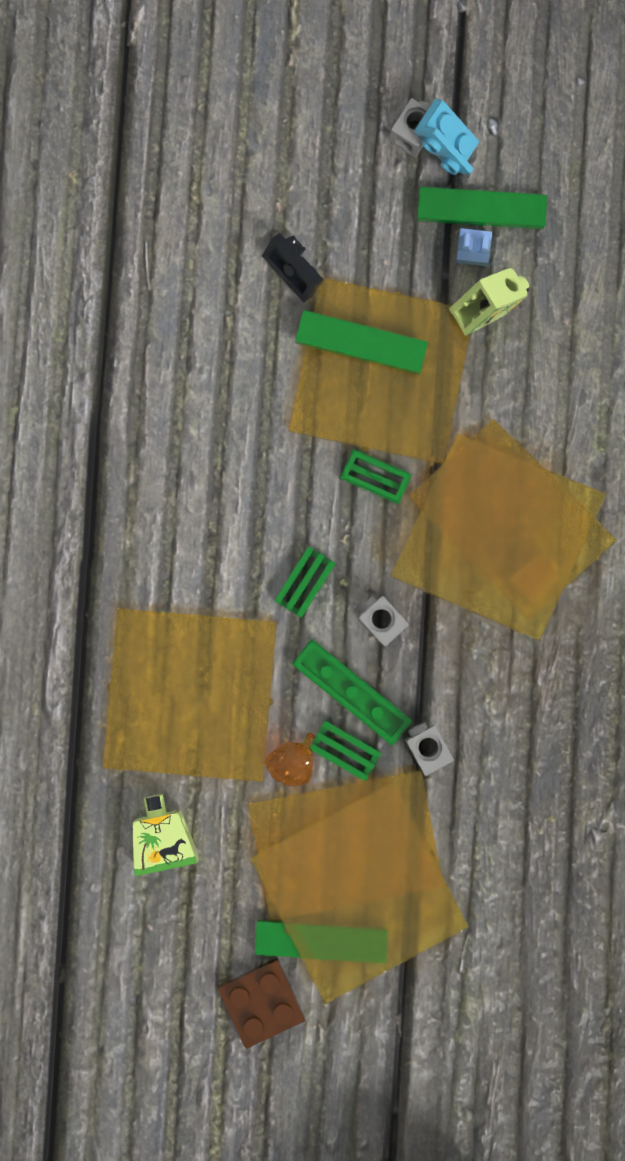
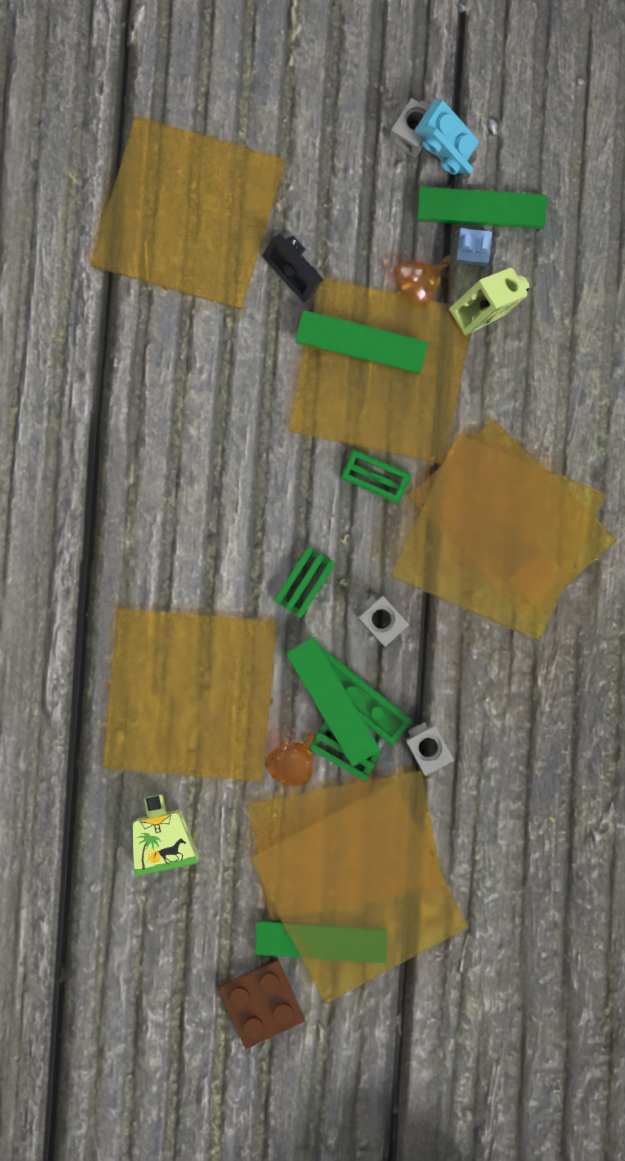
none -> clear yellow piece [90,116,286,310]
none -> green tile [286,637,381,767]
none -> clear orange piece [393,255,453,306]

